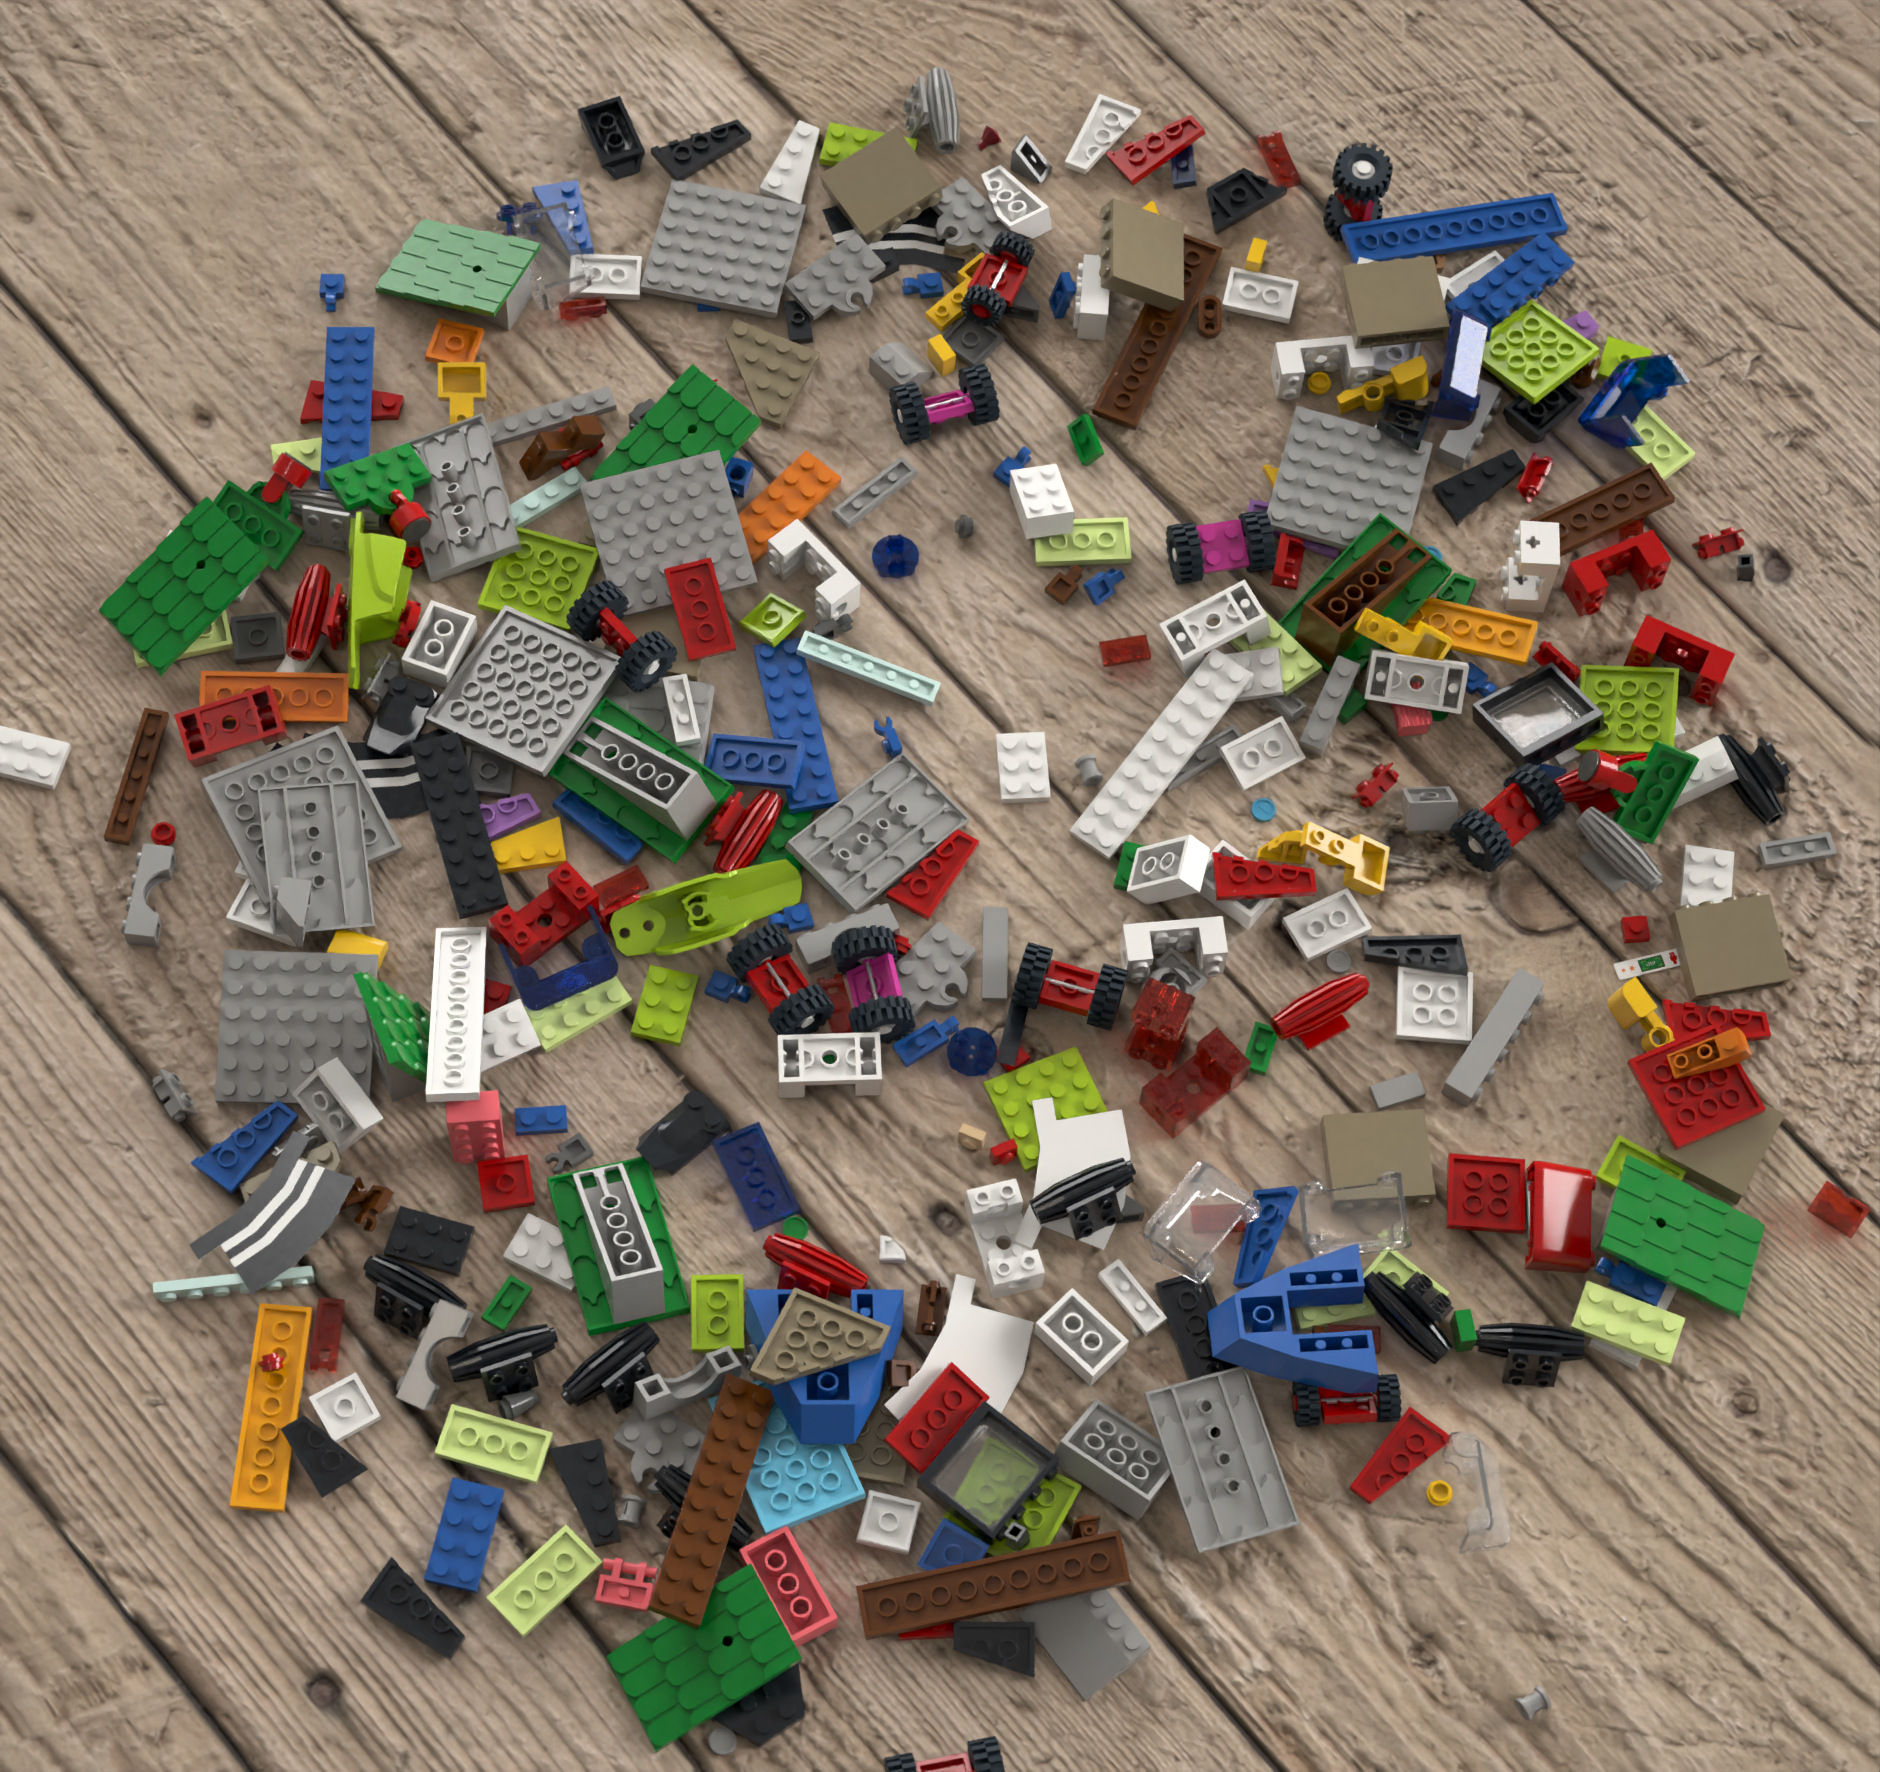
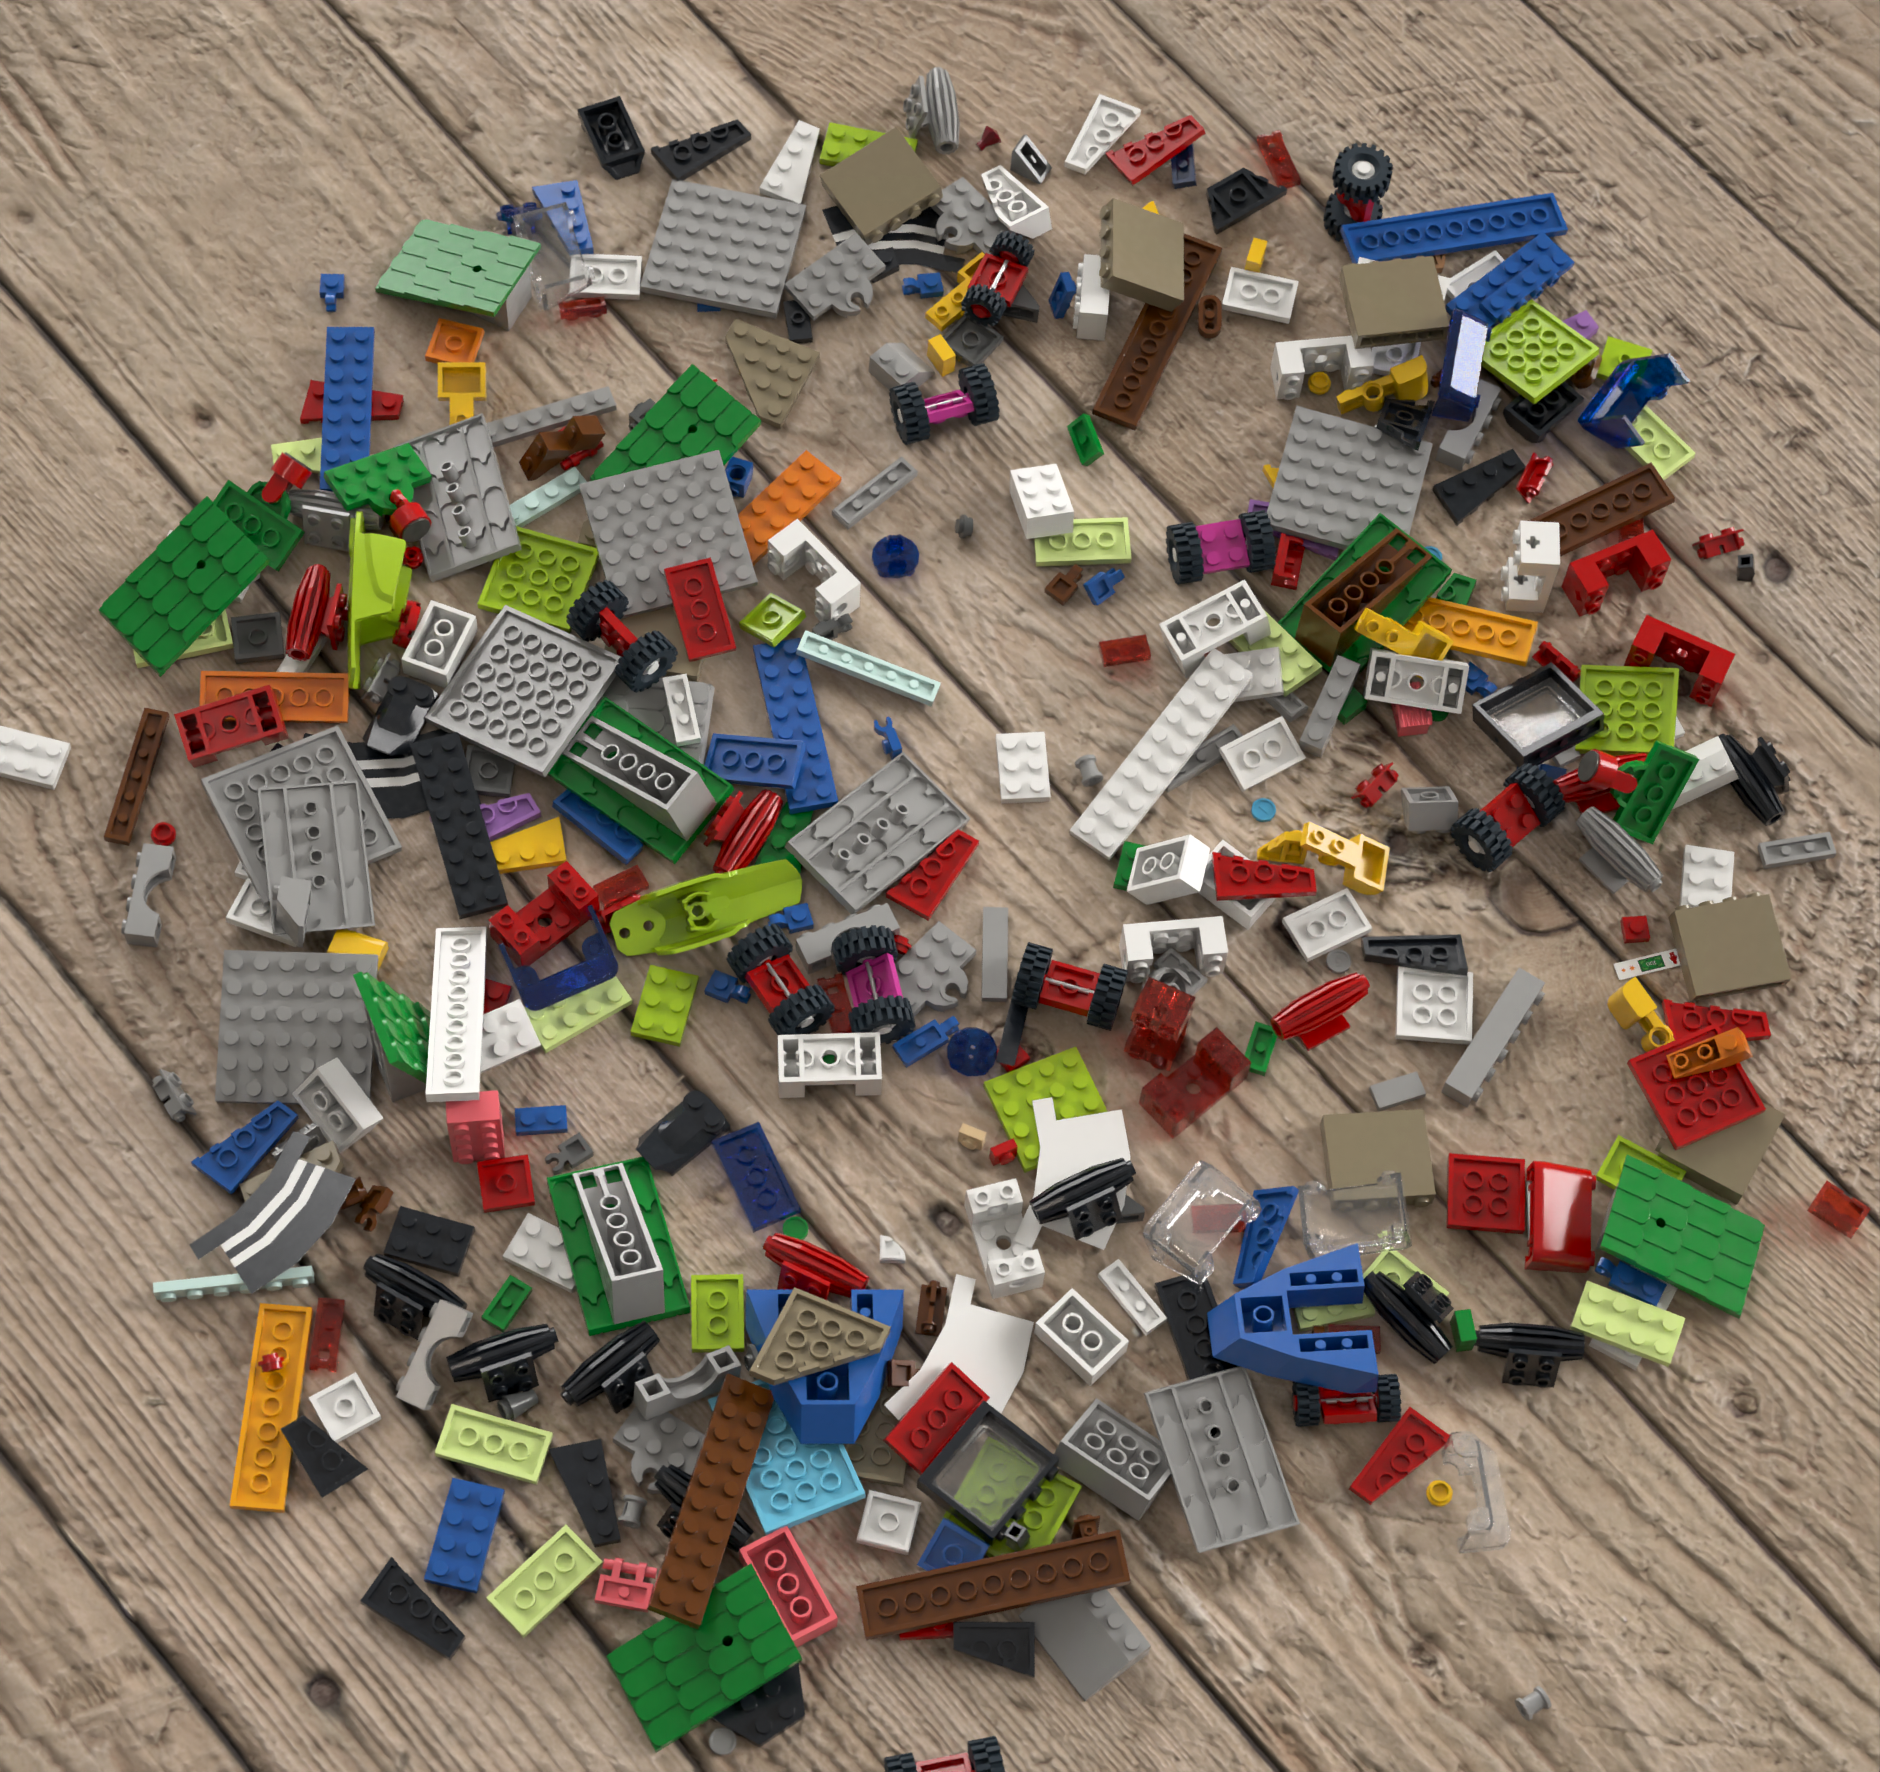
blue plate [993,446,1032,488] -> none

